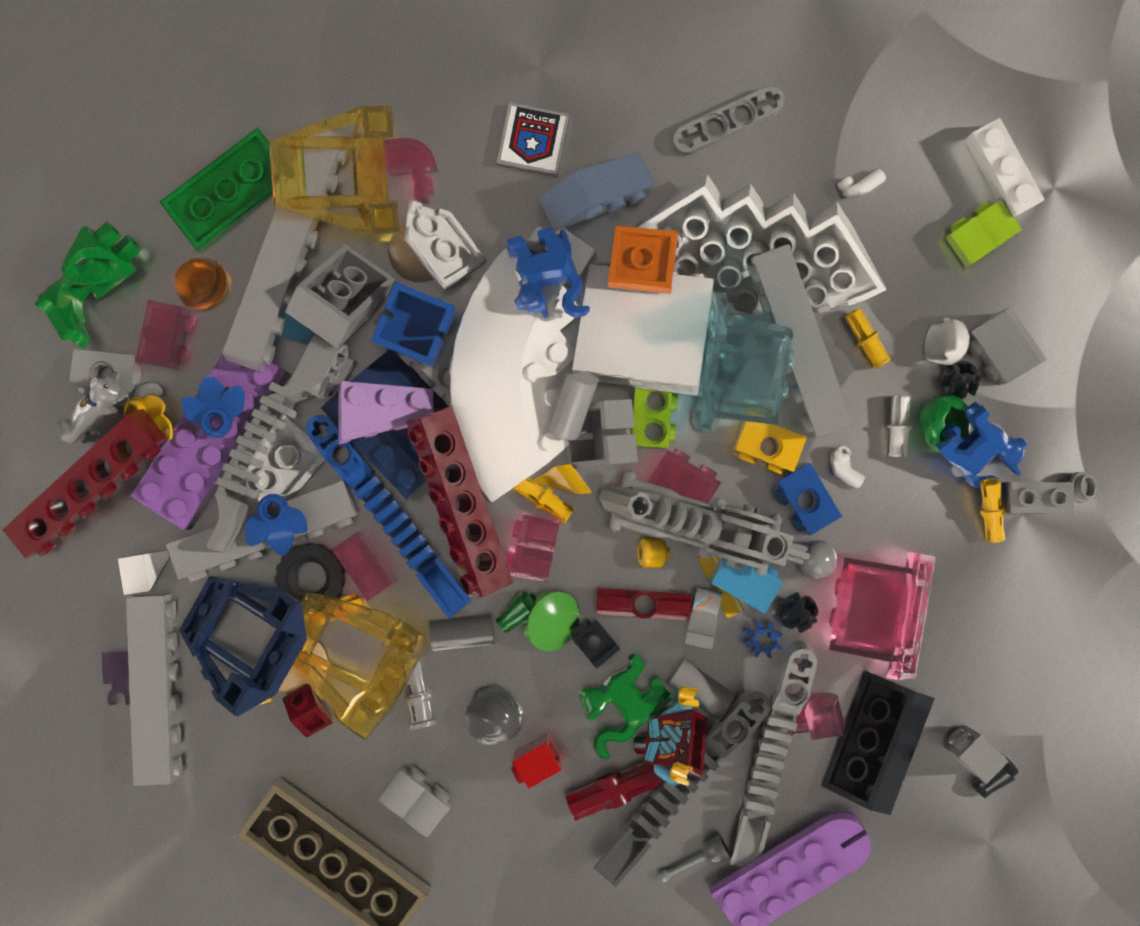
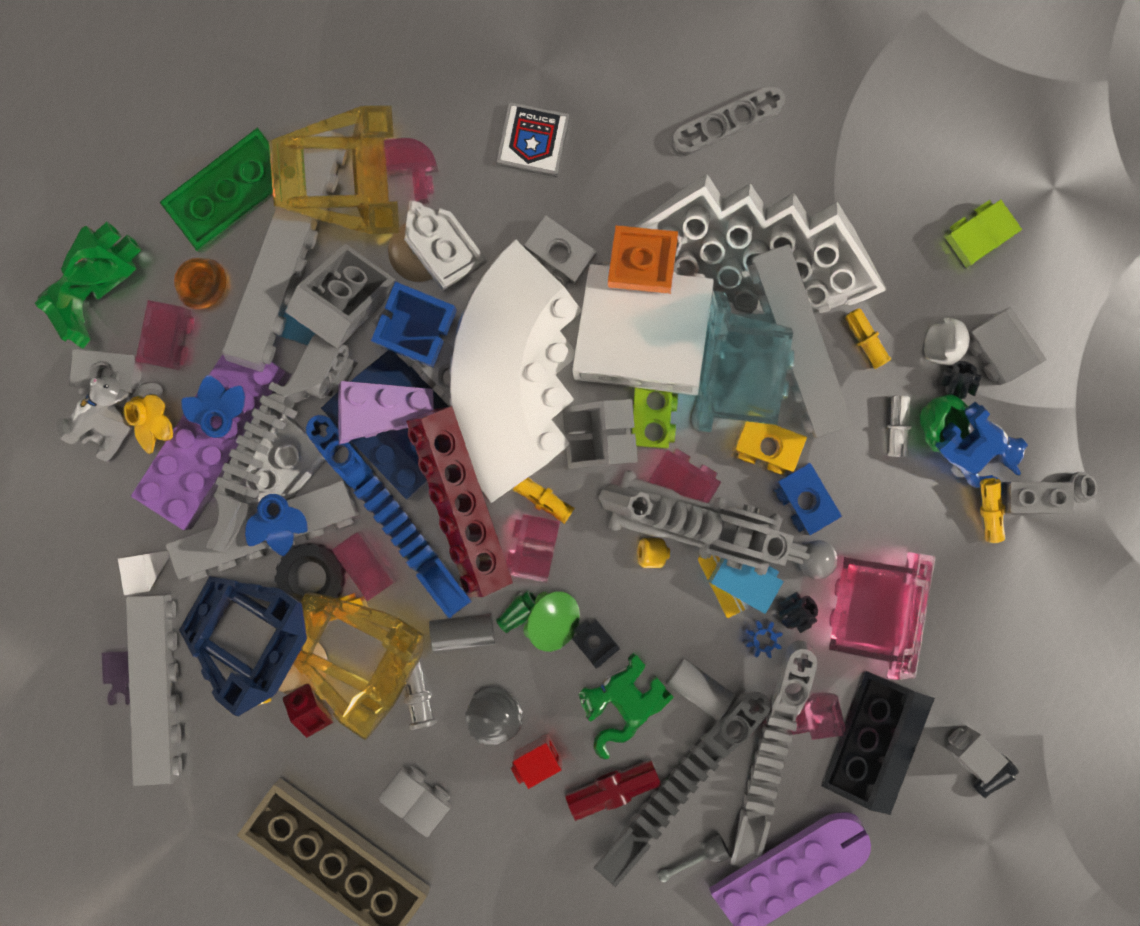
dark red brick [2,409,167,559] -> none
blue animal [506,227,590,319] -> none
yellow sticker [532,464,592,495] -> none
sand blue wedge [539,152,655,232] -> none
light grey brick [548,371,598,440] -> none
dark red piece [596,587,691,621] -> none
torso [633,686,708,786] -> none
light grey leg [684,587,722,650] -> none
white arm [830,445,866,489] -> none
white arm [838,168,886,198] -> none
white brick [964,118,1045,217] -> none

